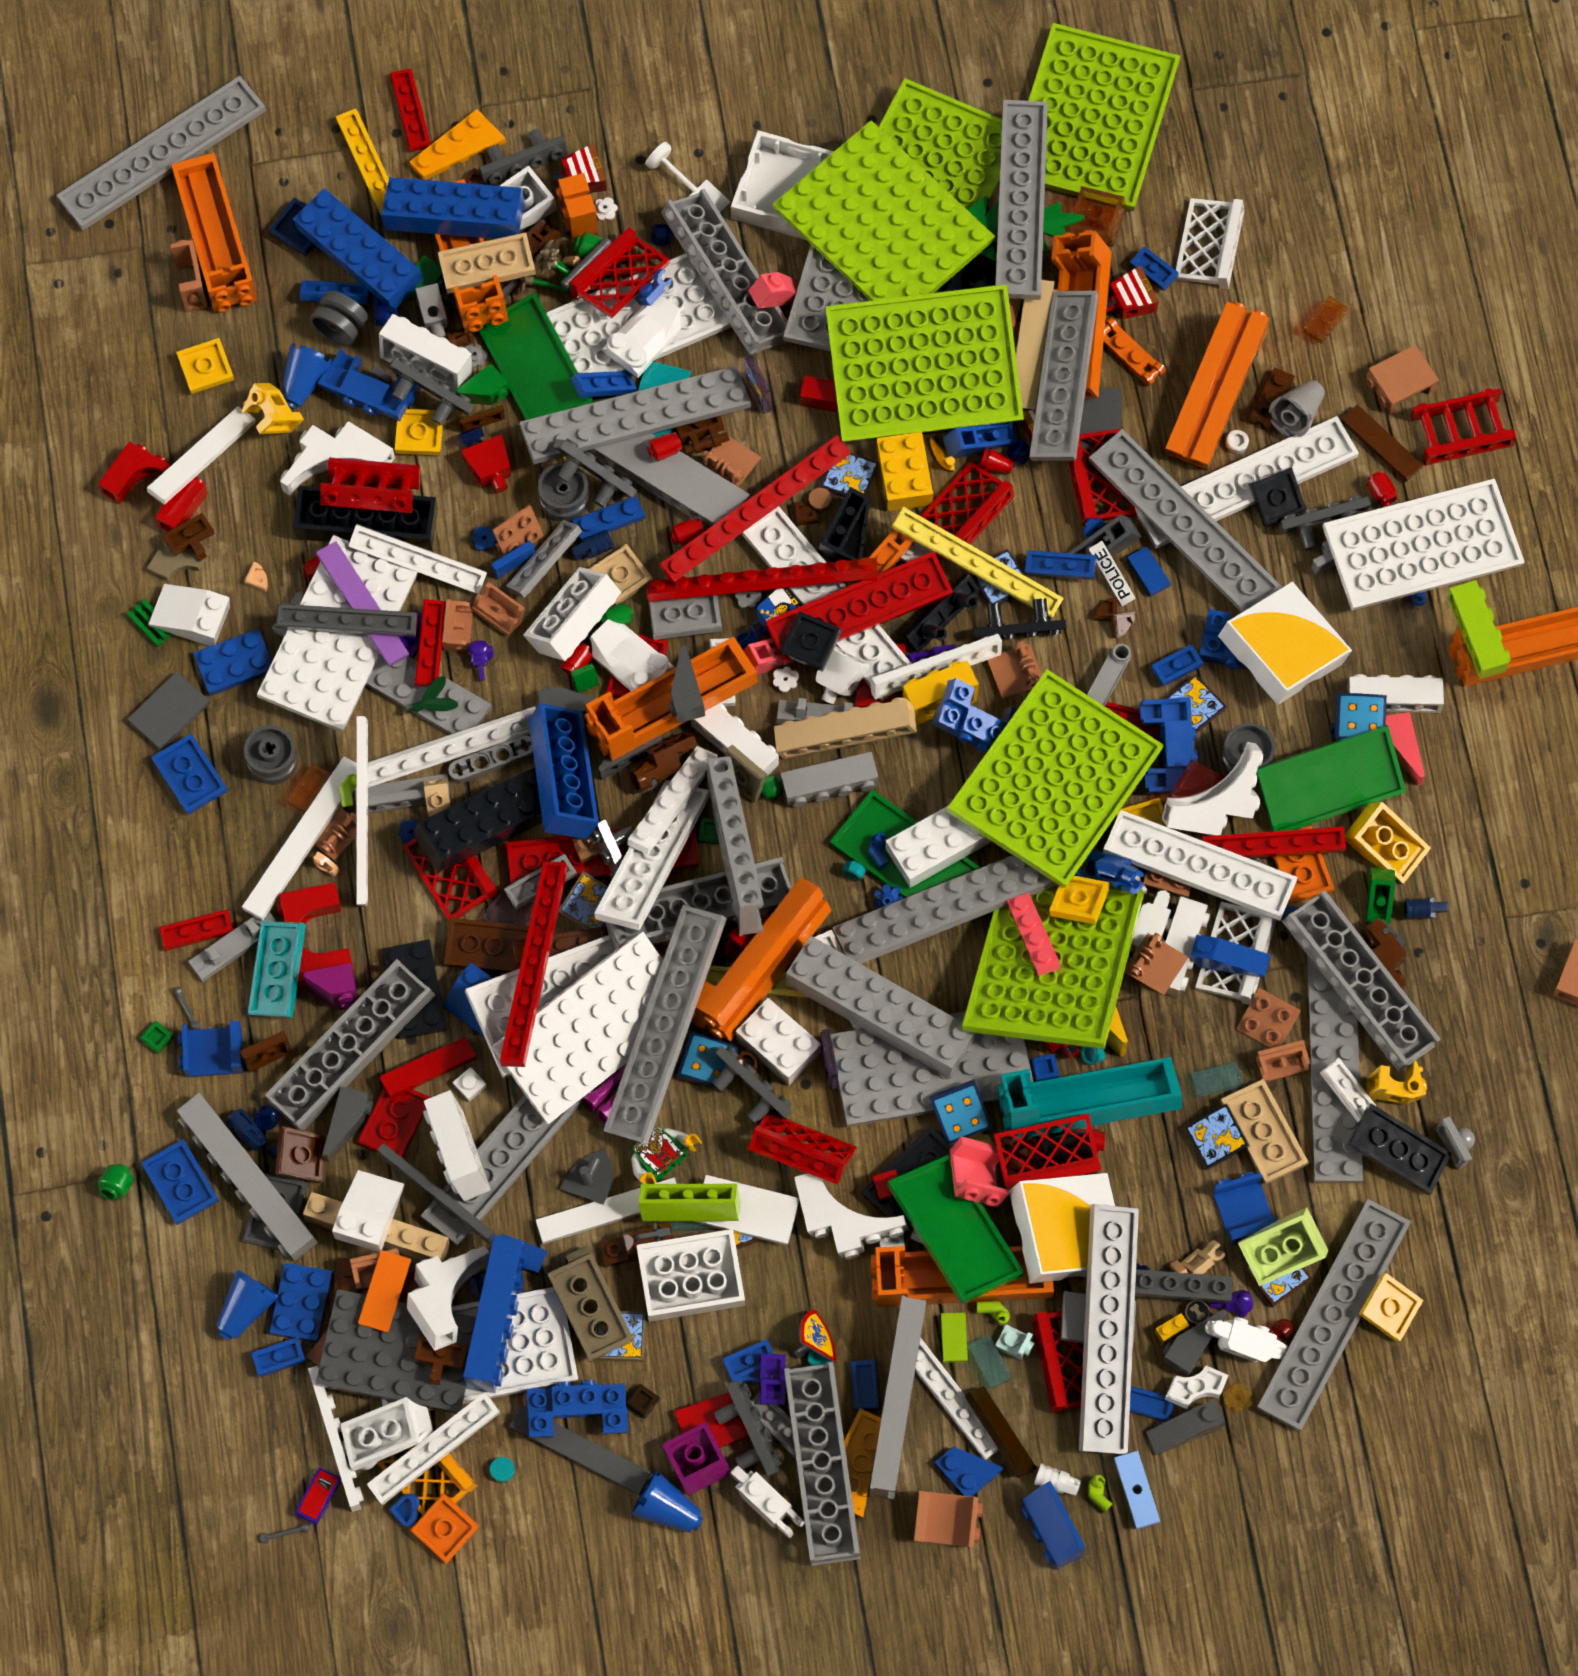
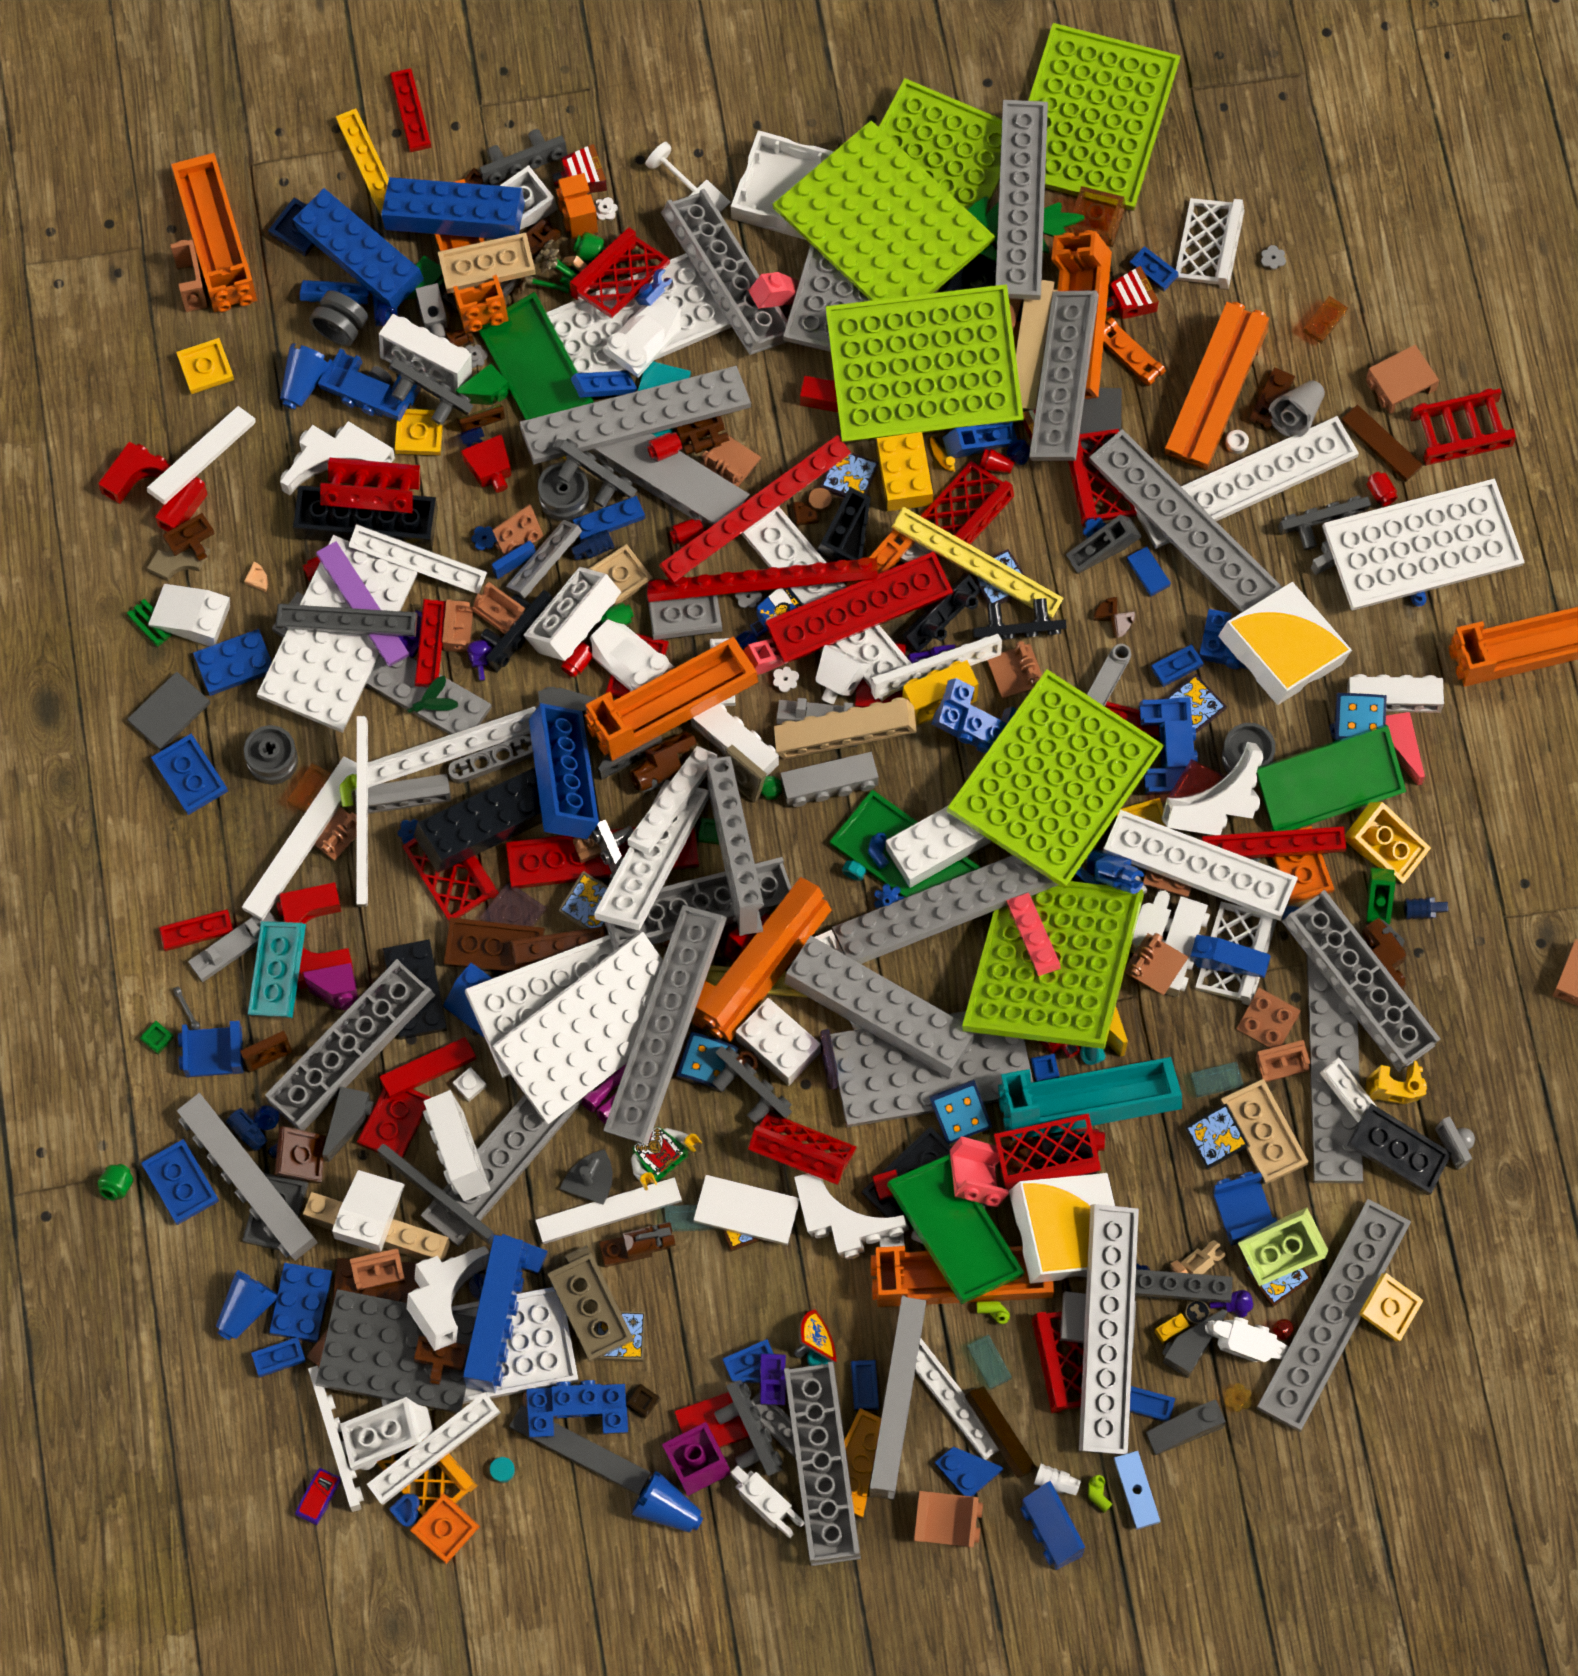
light grey plate [57,76,266,230] -> none
yellow tile [242,383,304,434] -> none
dark grey hinge [260,1523,311,1544] -> none
light nougat tile [313,852,340,877] -> none
orange piece [358,1250,411,1333] -> none
light orange wing [409,109,506,180] -> none
tan bracket [424,777,451,817] -> none
red plate [500,861,568,1067] -> none
light grey tile [504,854,577,910] -> none
dark grey bar [560,237,611,289] -> none
green tile [571,663,600,693] -> none
white slope [637,1229,745,1322] -> none
lime brick [639,1183,741,1221] -> none
clear blue tile [651,224,673,246] -> none
dark grey slope [668,645,705,723] -> none
tile [744,354,771,414] -> none
black tile [780,611,842,672] -> none
lime tile [941,1313,968,1363] -> none
light aqua bracket [995,1324,1035,1361] -> none
blue plate [1025,550,1097,580] -> none
yellow plate [1049,876,1110,925] -> none
white sticker [1089,541,1136,606] -> none
white tile [1165,1366,1229,1409] -> none
black tile [1248,467,1307,527] -> none
lime brick [1447,580,1511,679] -> none
none -> black plate [480,590,553,673]
none -> light grey plant [1261,245,1286,270]

